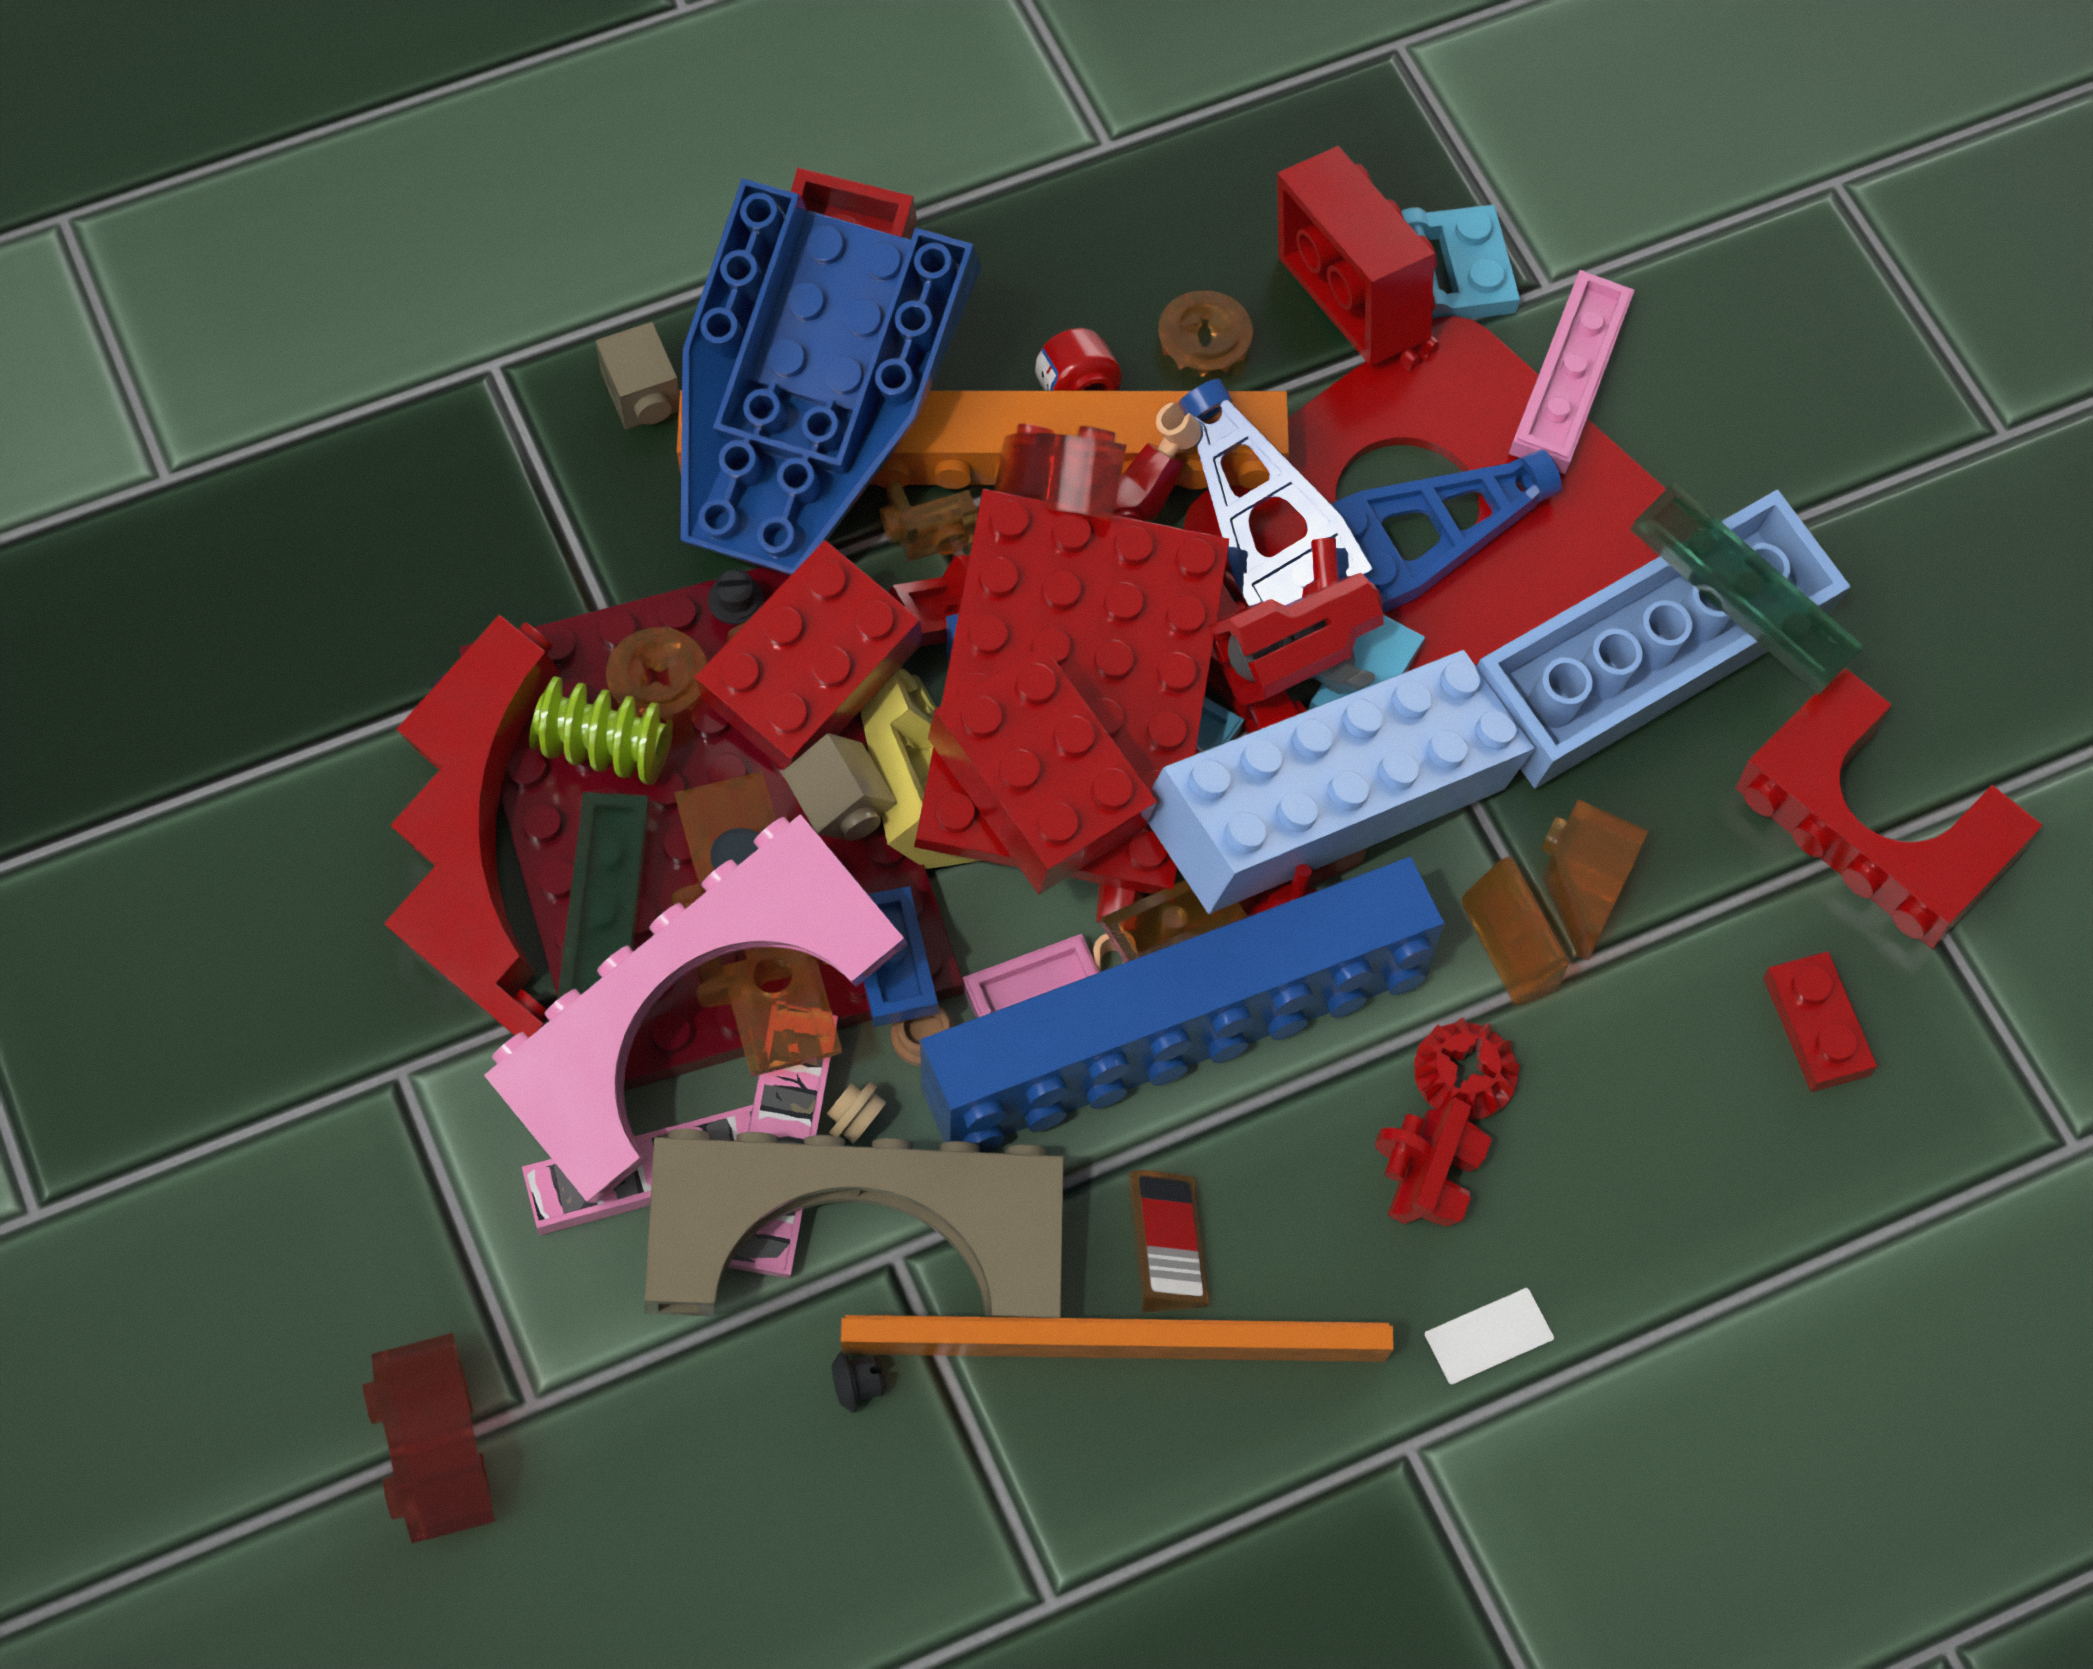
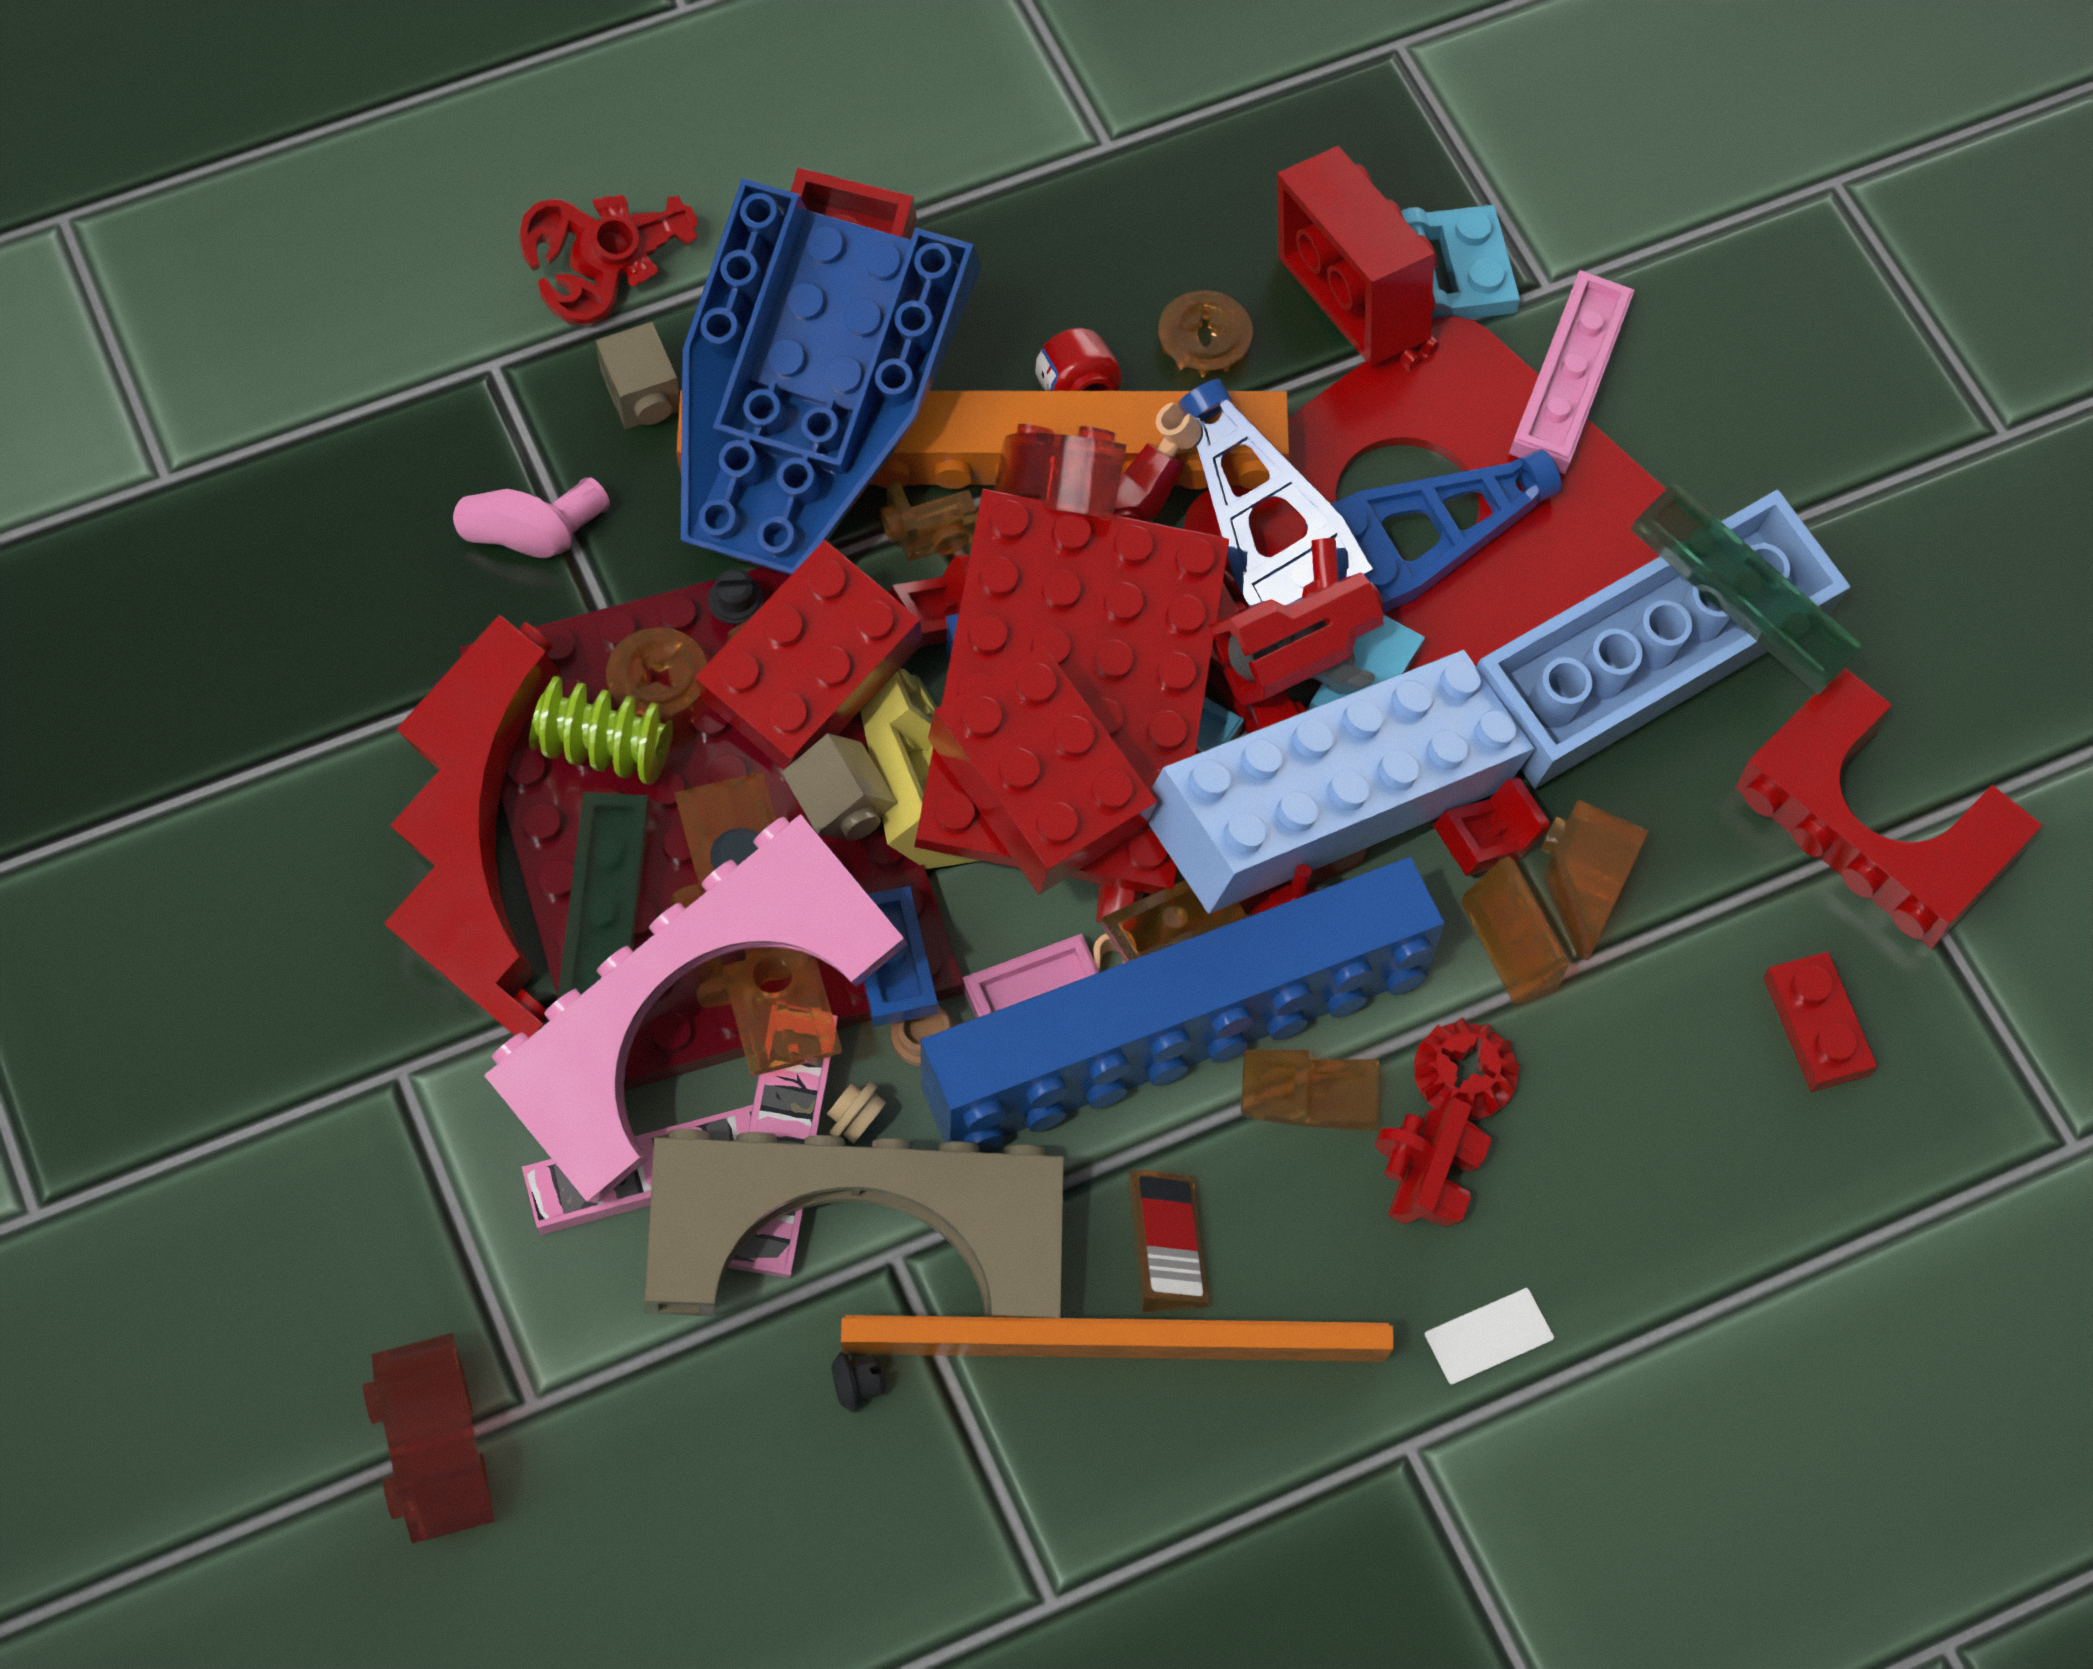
none -> bright pink arm [453,477,610,558]
none -> red animal [519,195,698,327]
none -> clear orange slope [1241,1050,1382,1130]
none -> red bracket [1433,777,1550,876]

